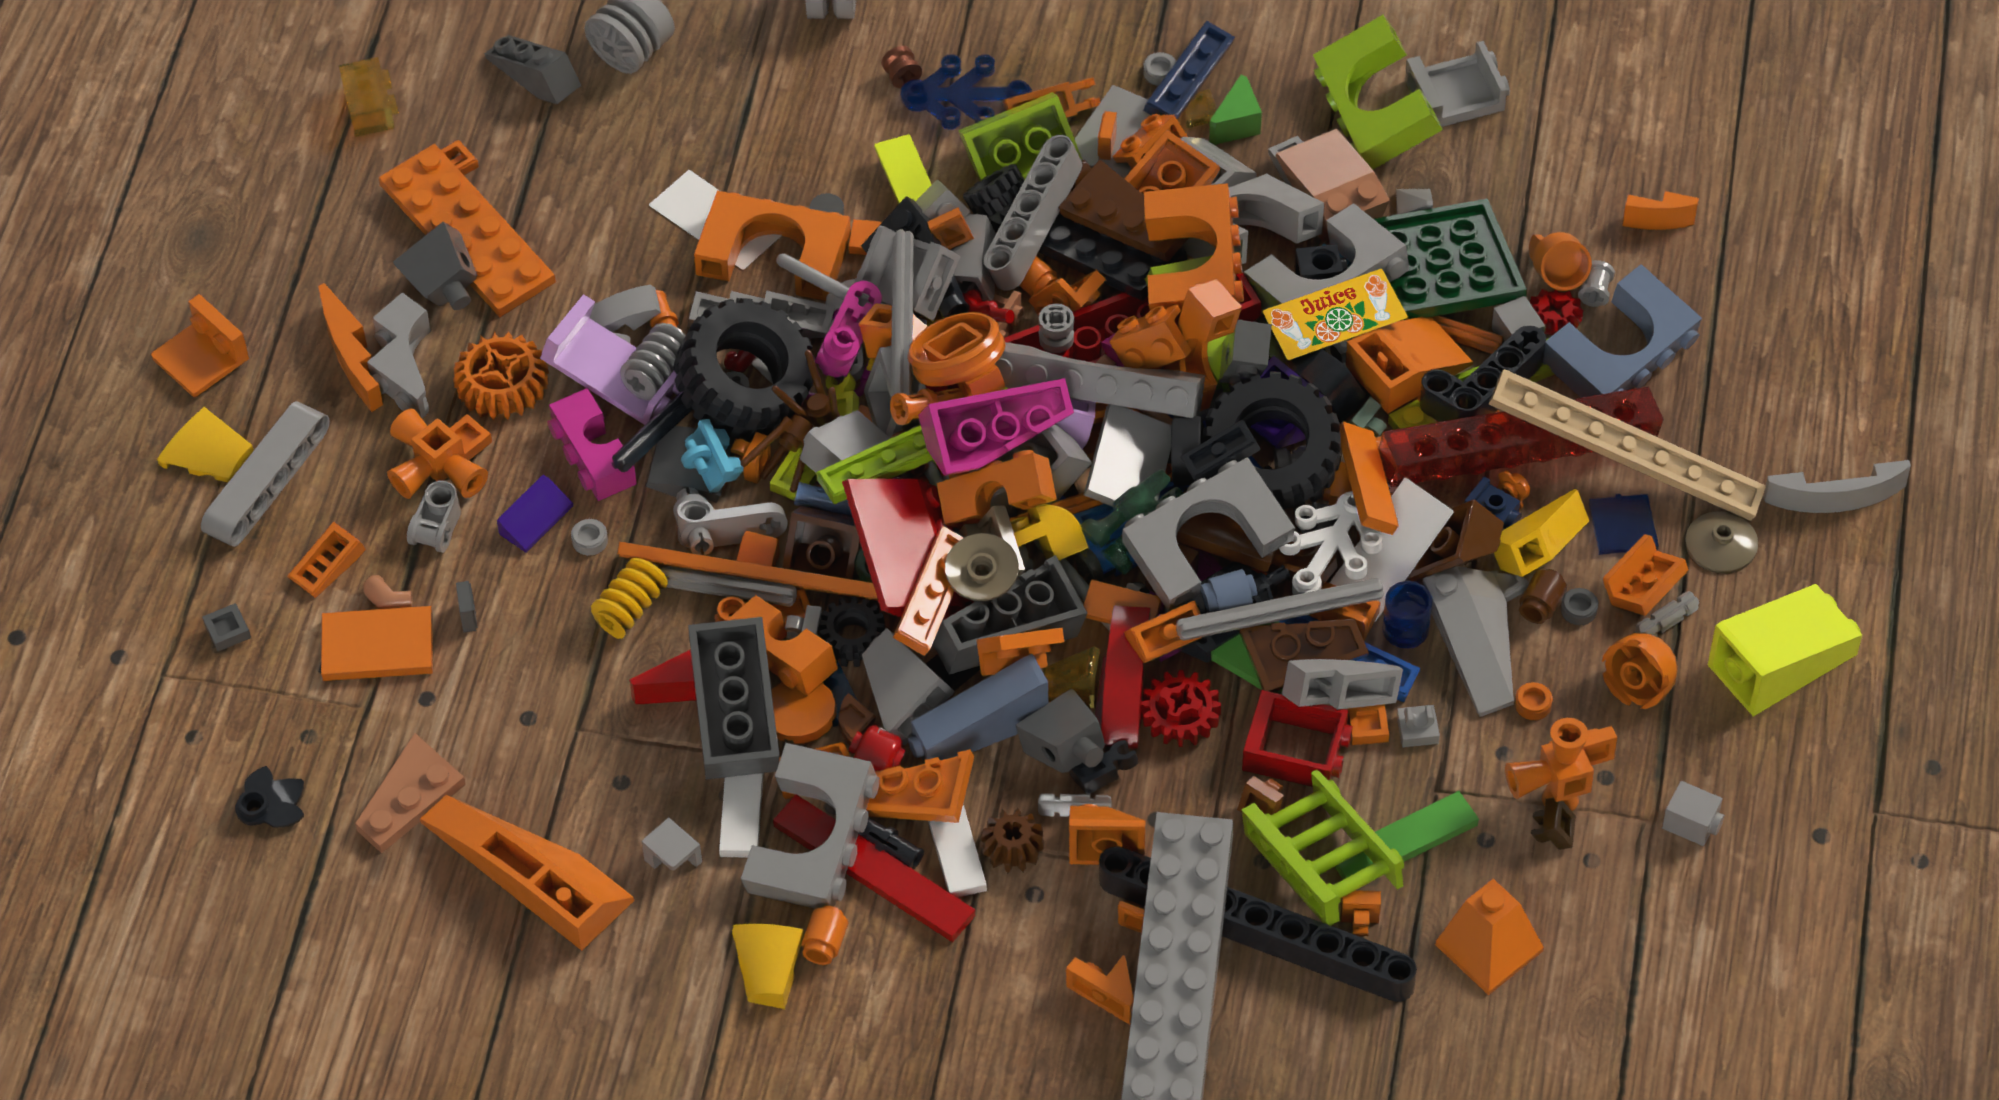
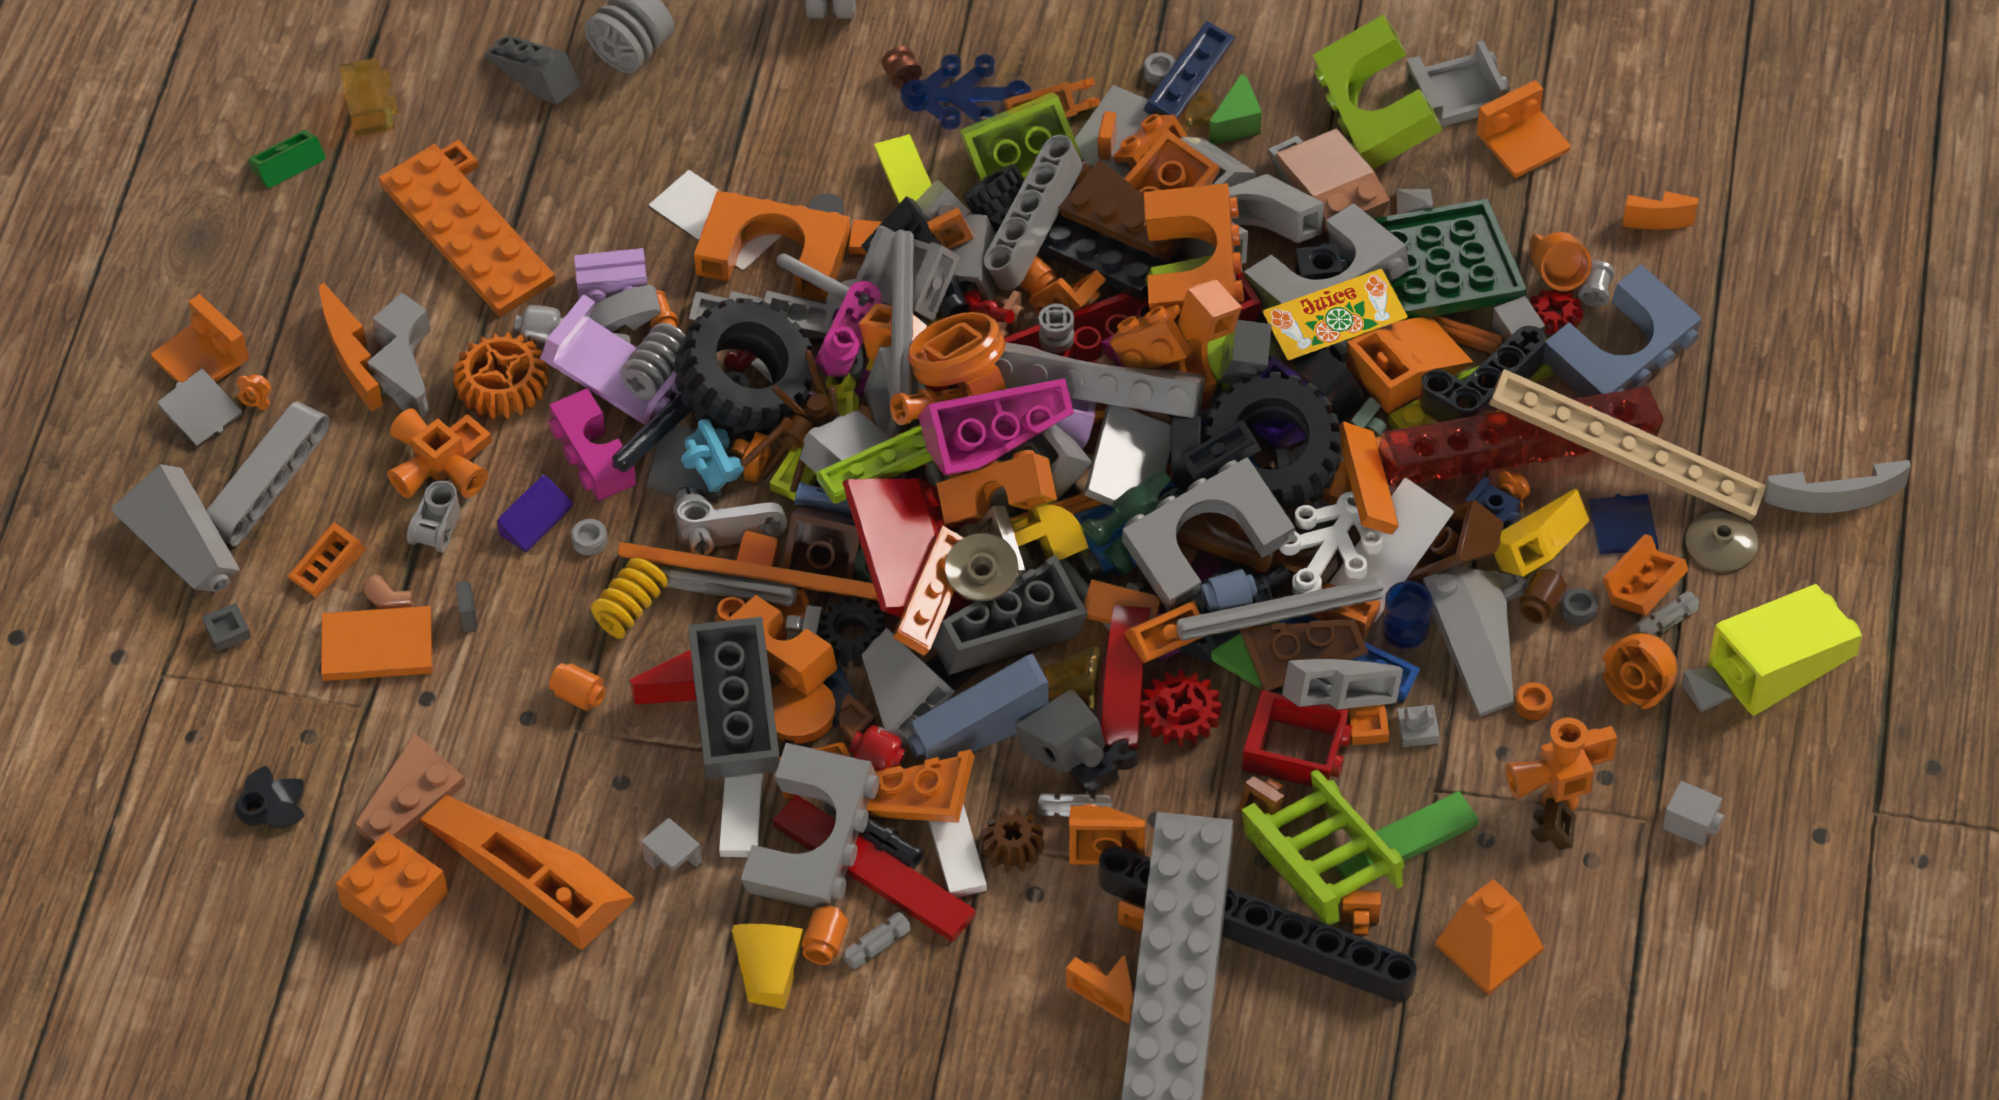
yellow slope [157,407,254,482] -> none
dark grey torso [393,222,477,310] -> none
orange bracket [976,628,1064,676] -> none
none -> light grey slope [111,464,240,592]
none -> light grey piece [157,368,242,448]
none -> orange plate [236,374,271,410]
none -> green slope [247,130,326,188]
none -> orange brick [336,831,448,946]
none -> light grey head [513,305,564,351]
none -> orange brick [549,663,606,711]
none -> lavender brick [574,248,648,304]
none -> light grey axle [842,913,910,969]
none -> orange bracket [1476,80,1570,178]
none -> light grey slope [1681,668,1733,712]

